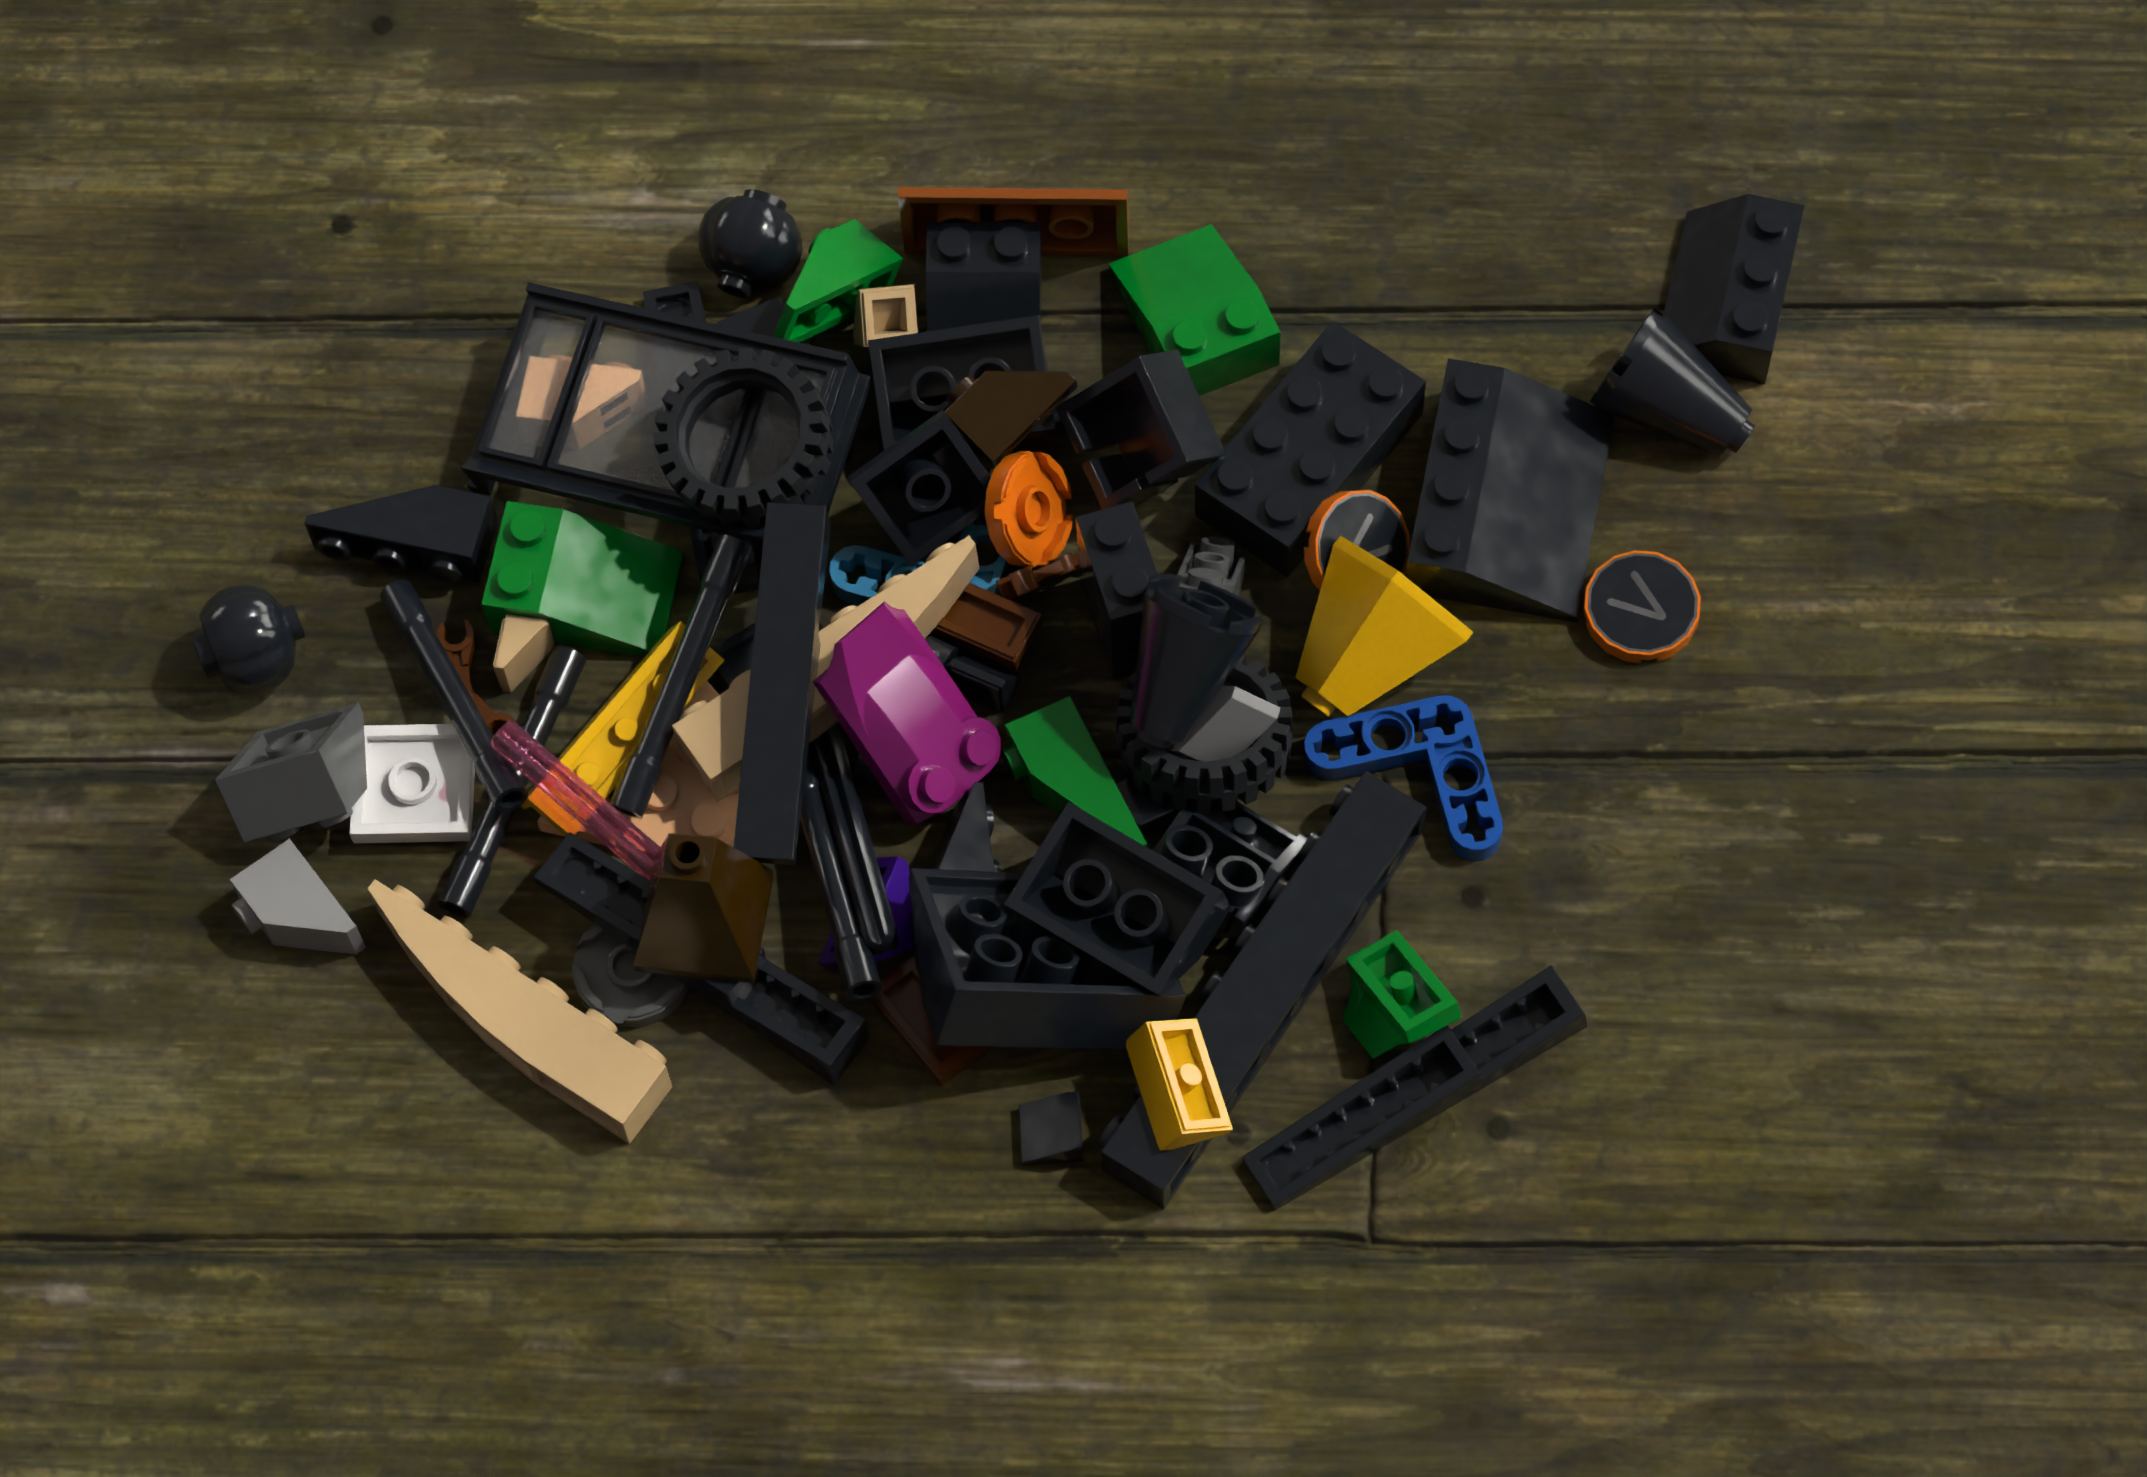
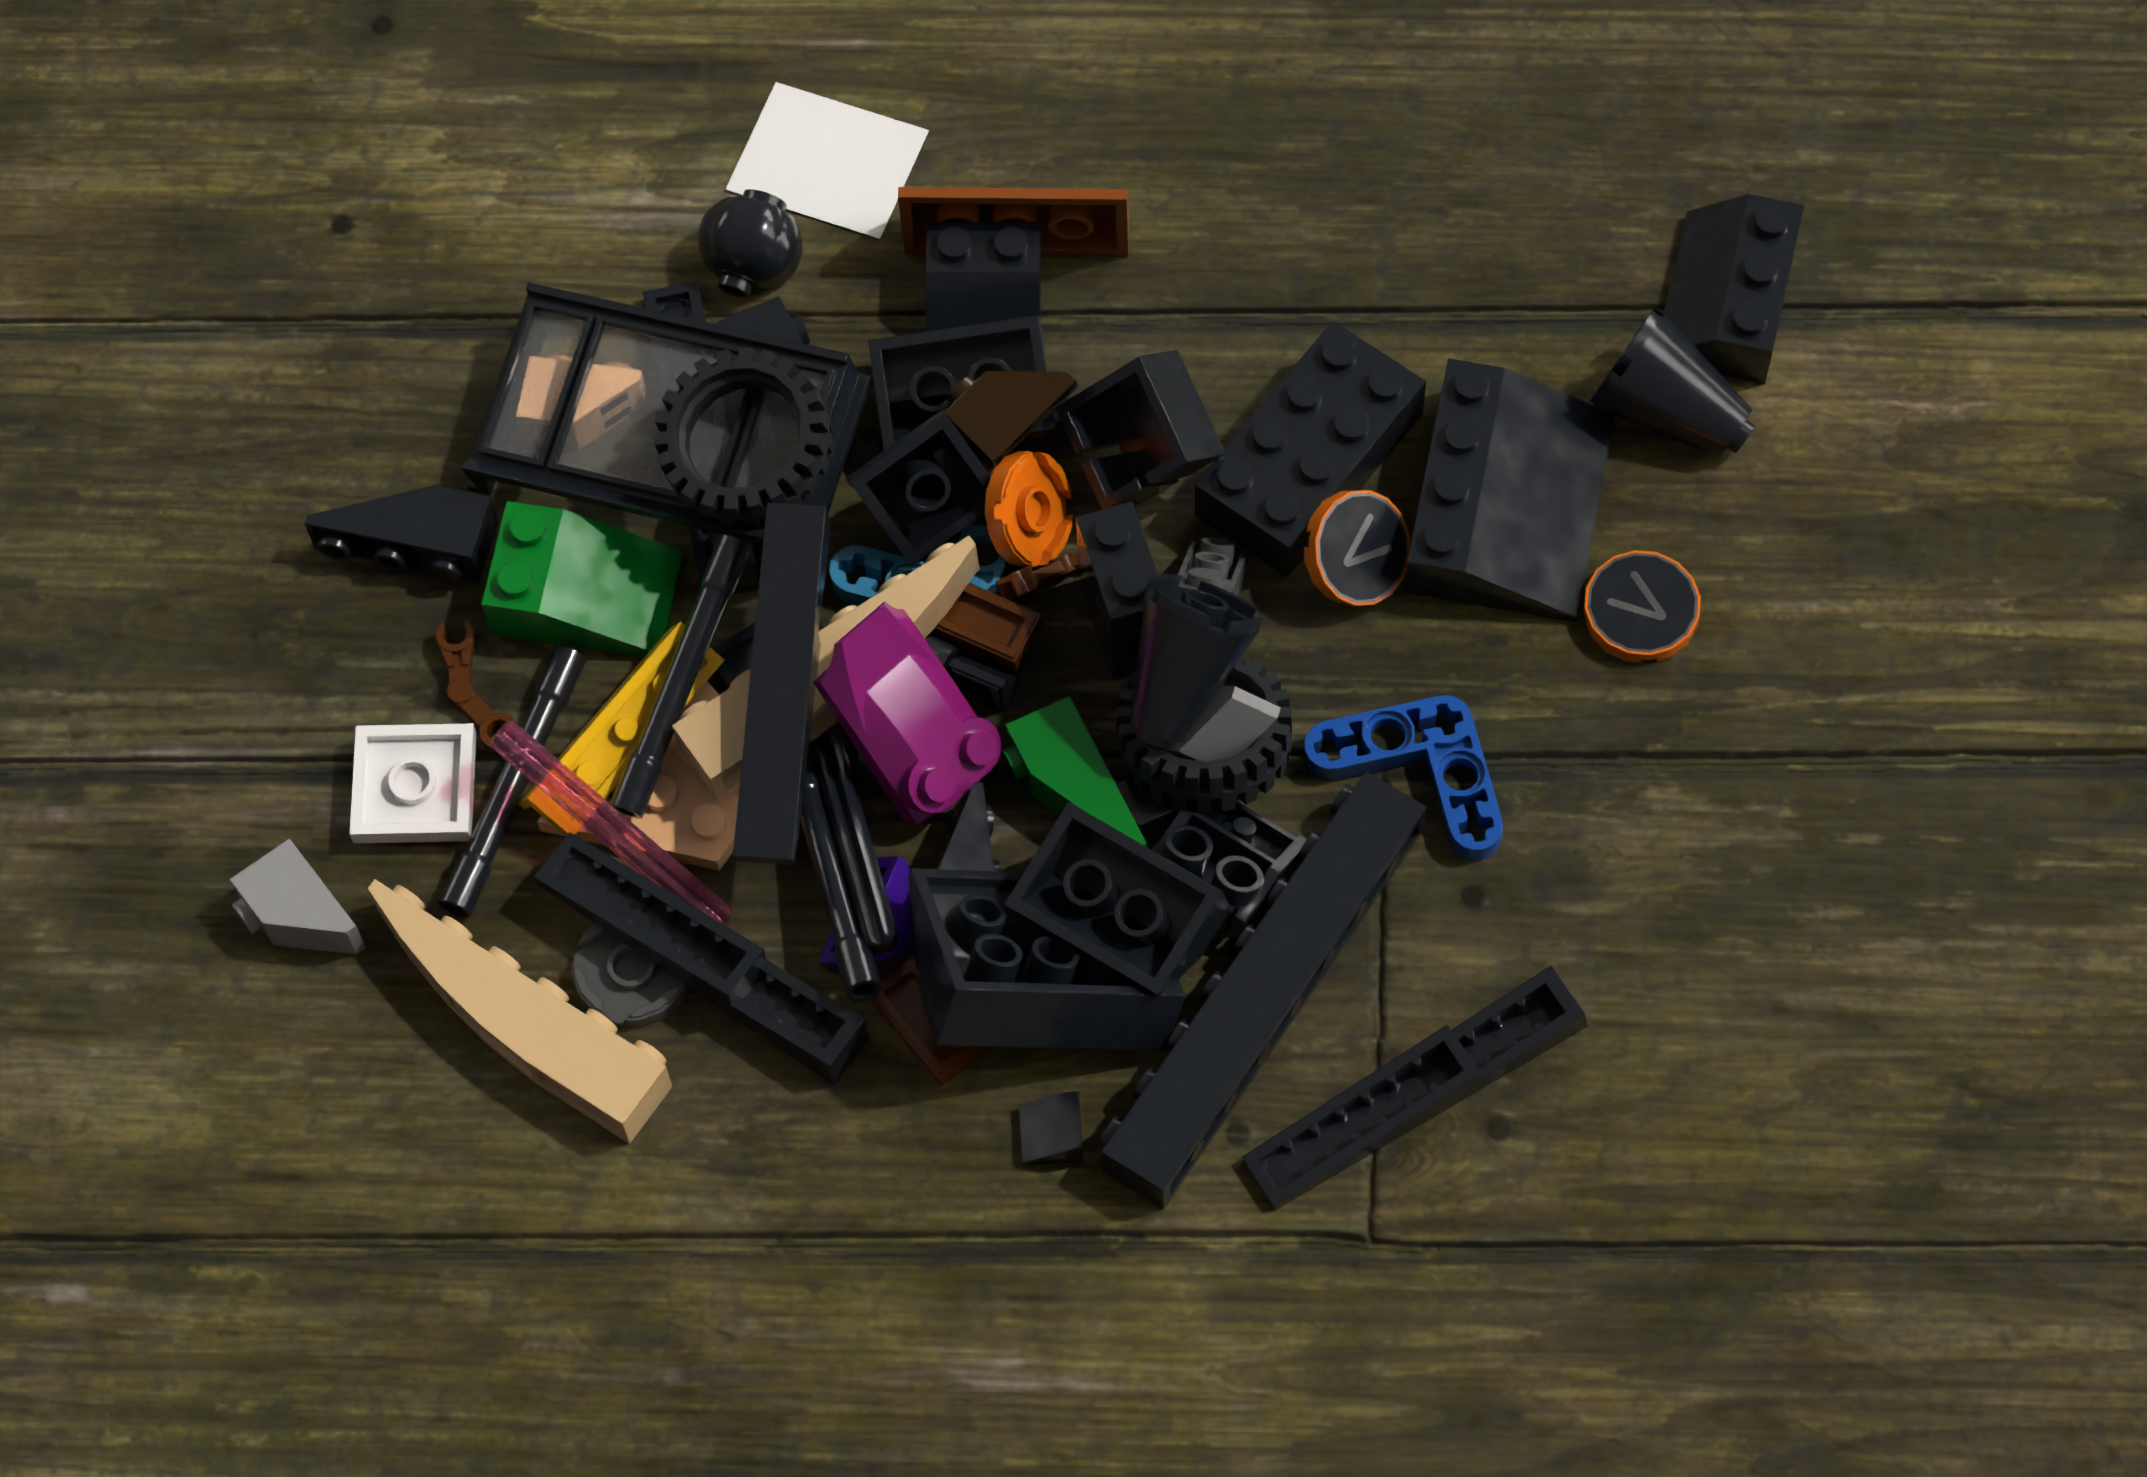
black plant [191,584,305,695] -> none
dark grey slope [215,702,367,842] -> none
black piece [380,580,528,812] -> none
tan slope [493,614,555,693] -> none
dark brown slope [633,833,774,984] -> none
green slope [773,219,903,343] -> none
tan slope [853,284,918,347] -> none
green slope [1108,224,1281,396] -> none
yellow slope [1126,1018,1233,1151] -> none
yellow slope [1295,535,1473,717] -> none
green slope [1341,930,1462,1059] -> none
none -> white sticker [725,82,929,239]

